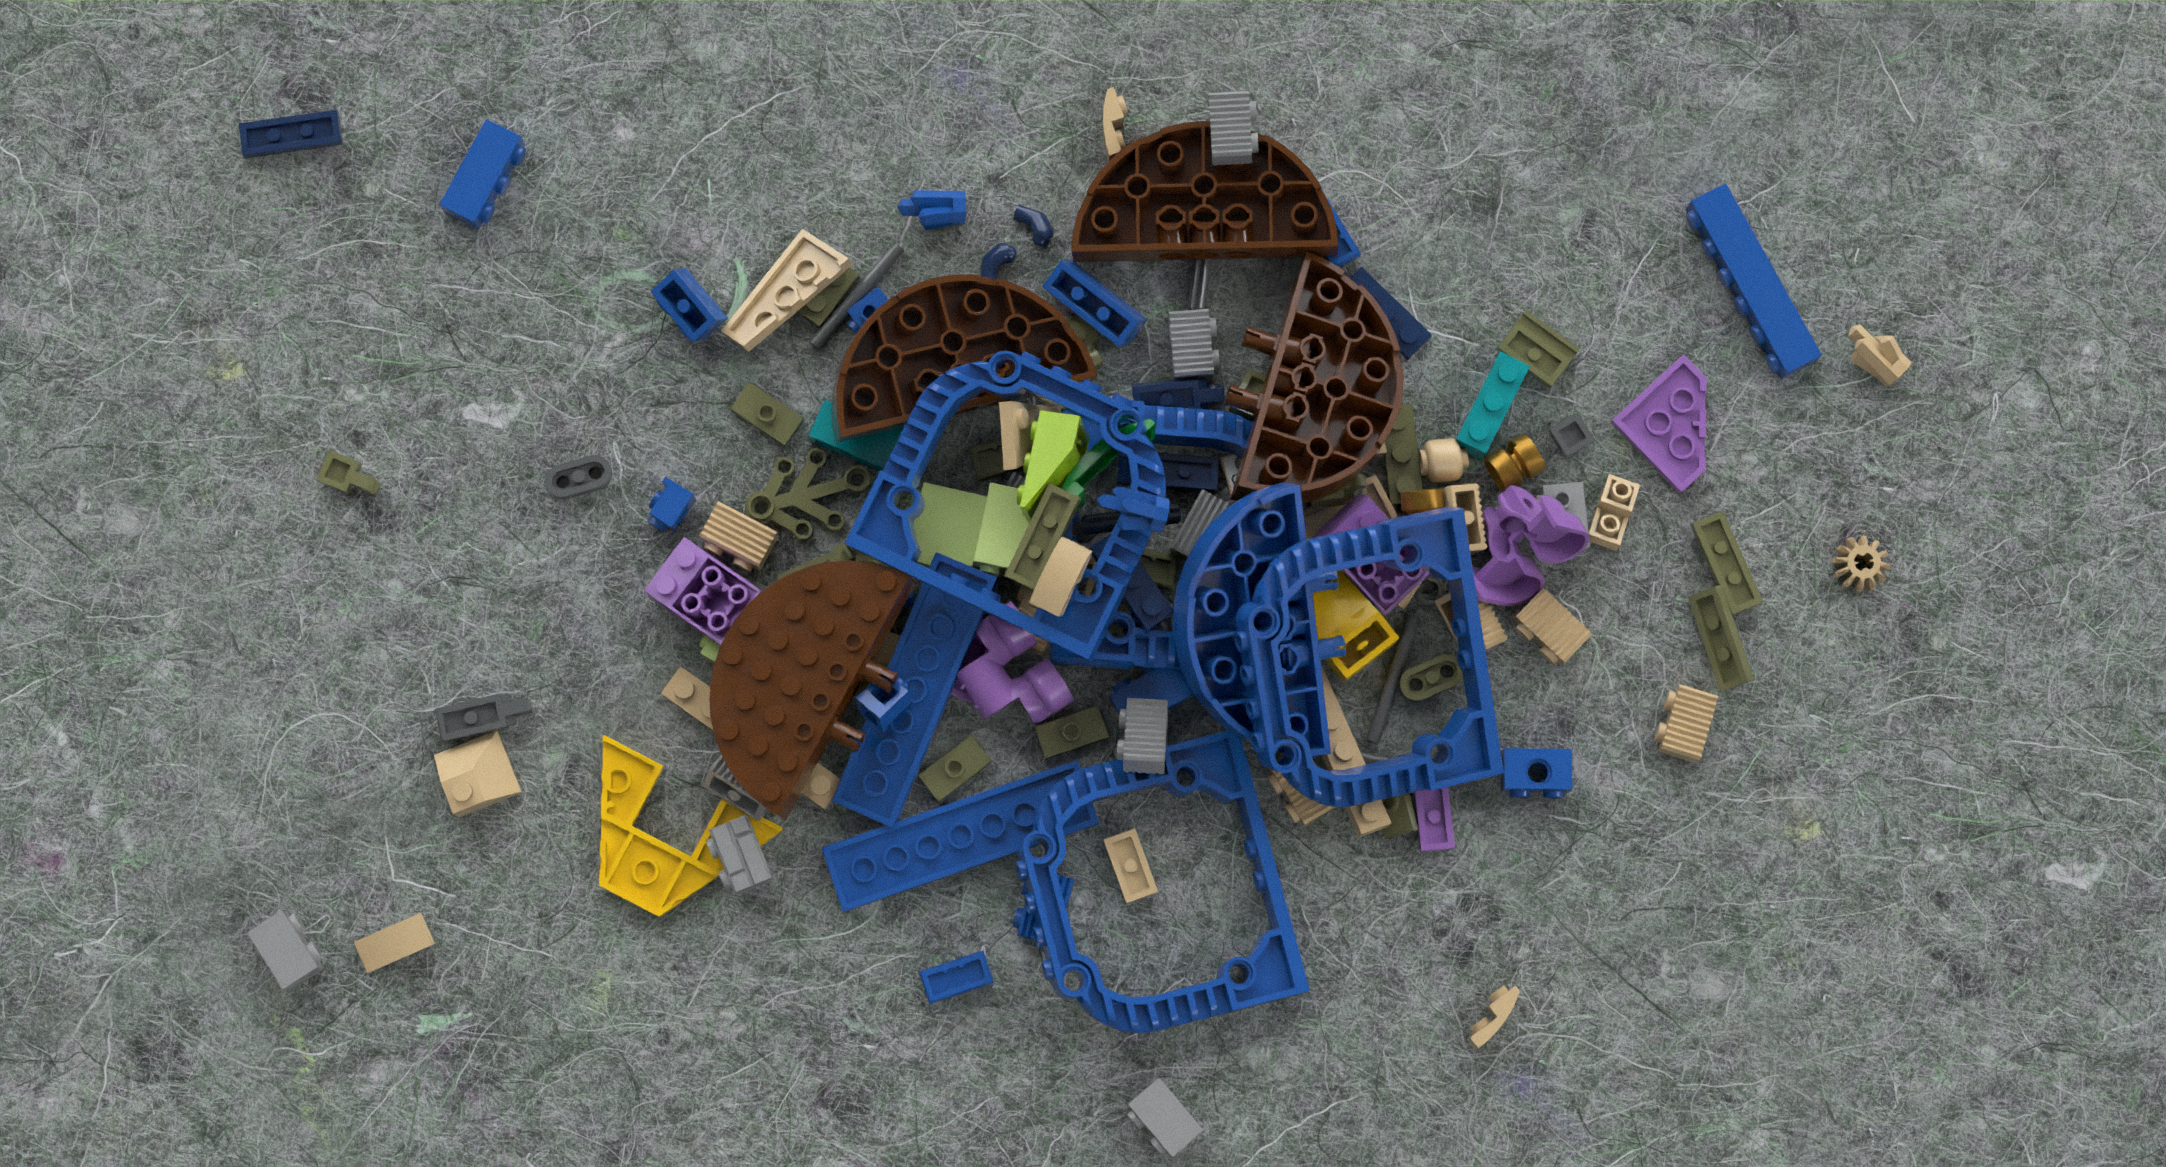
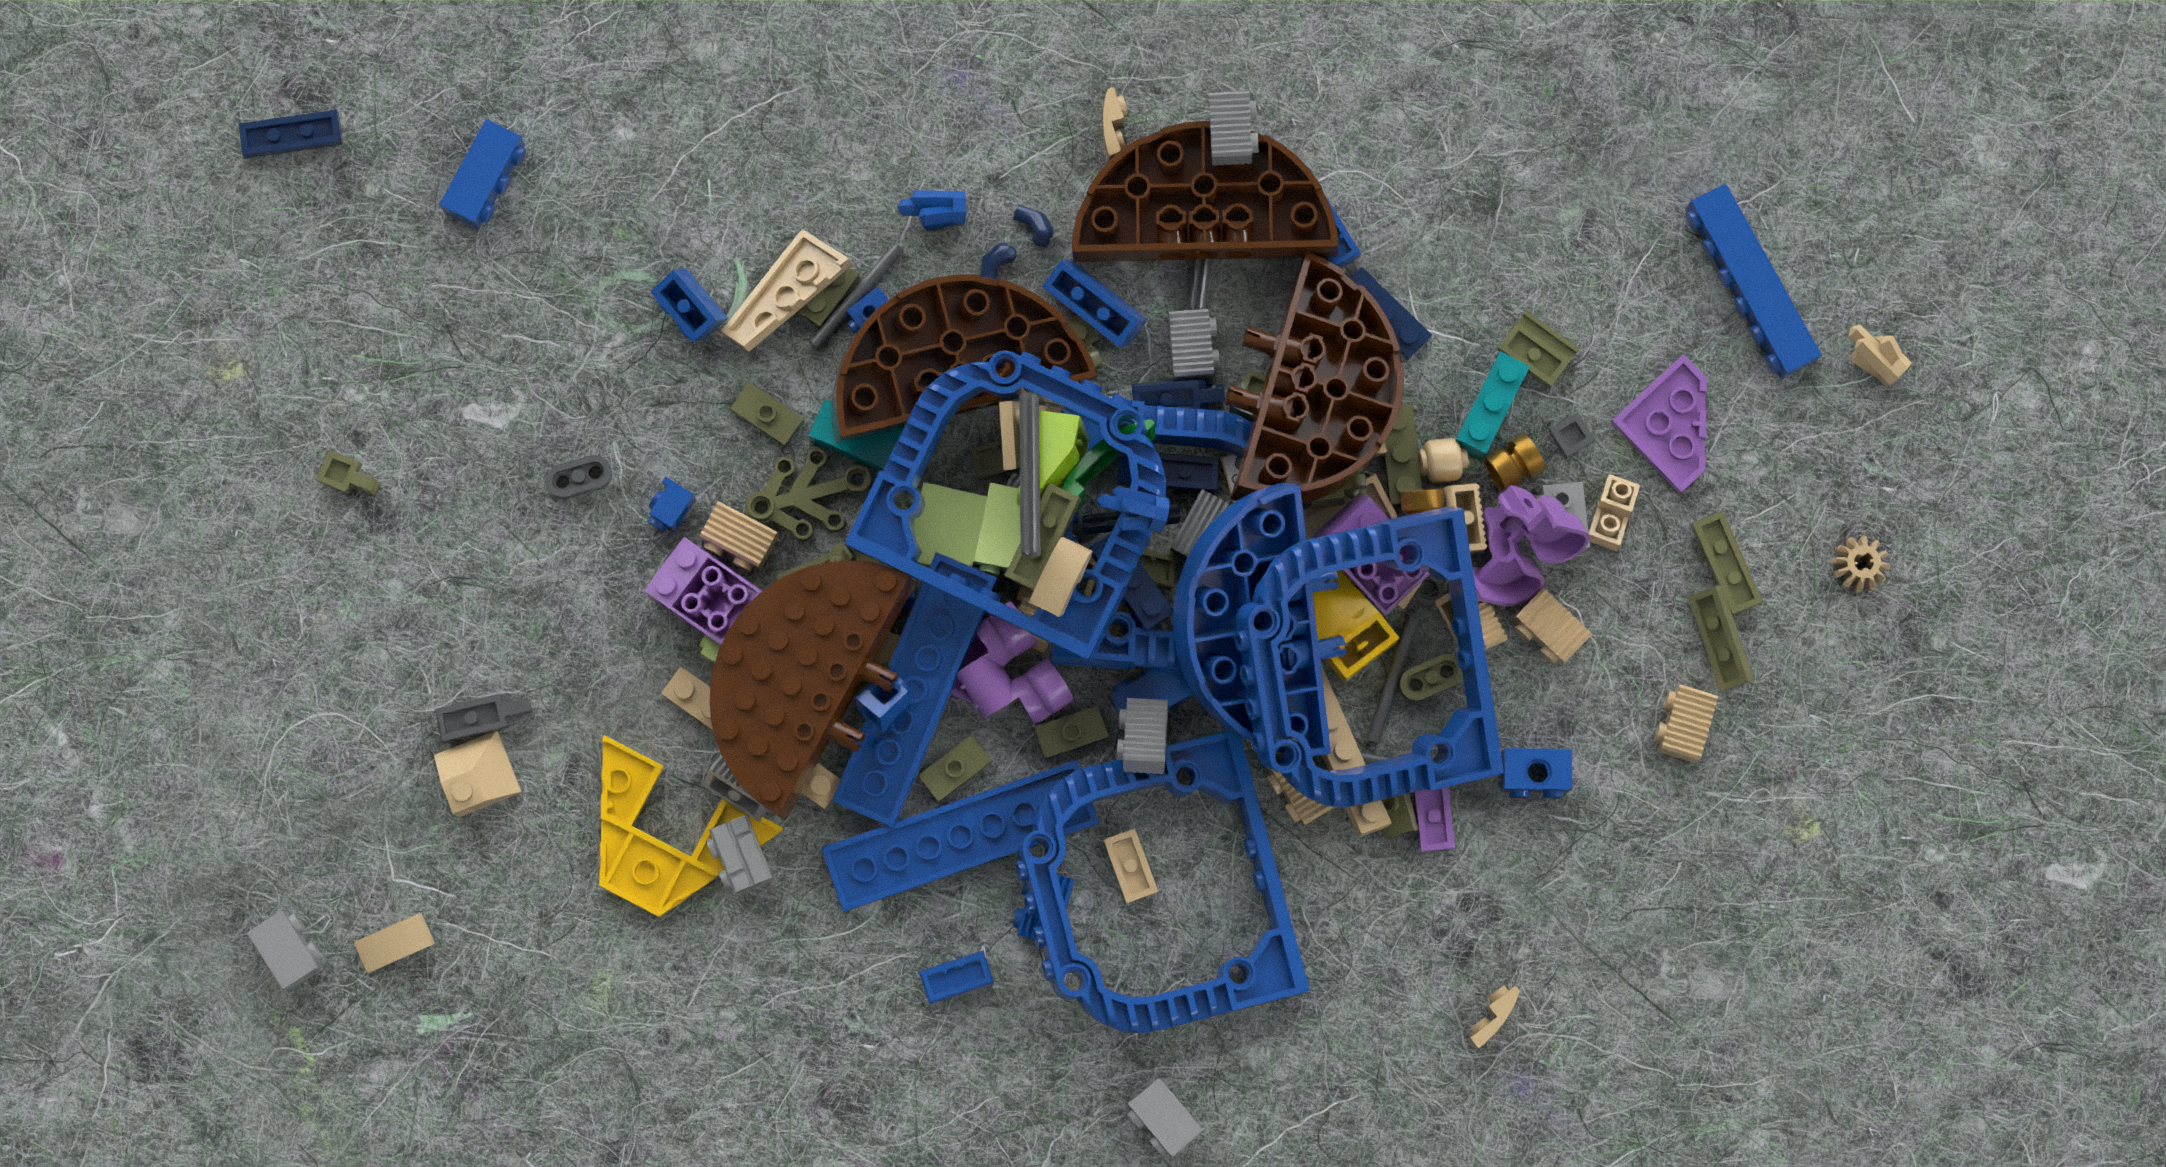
none -> dark grey axle [1019,393,1041,558]

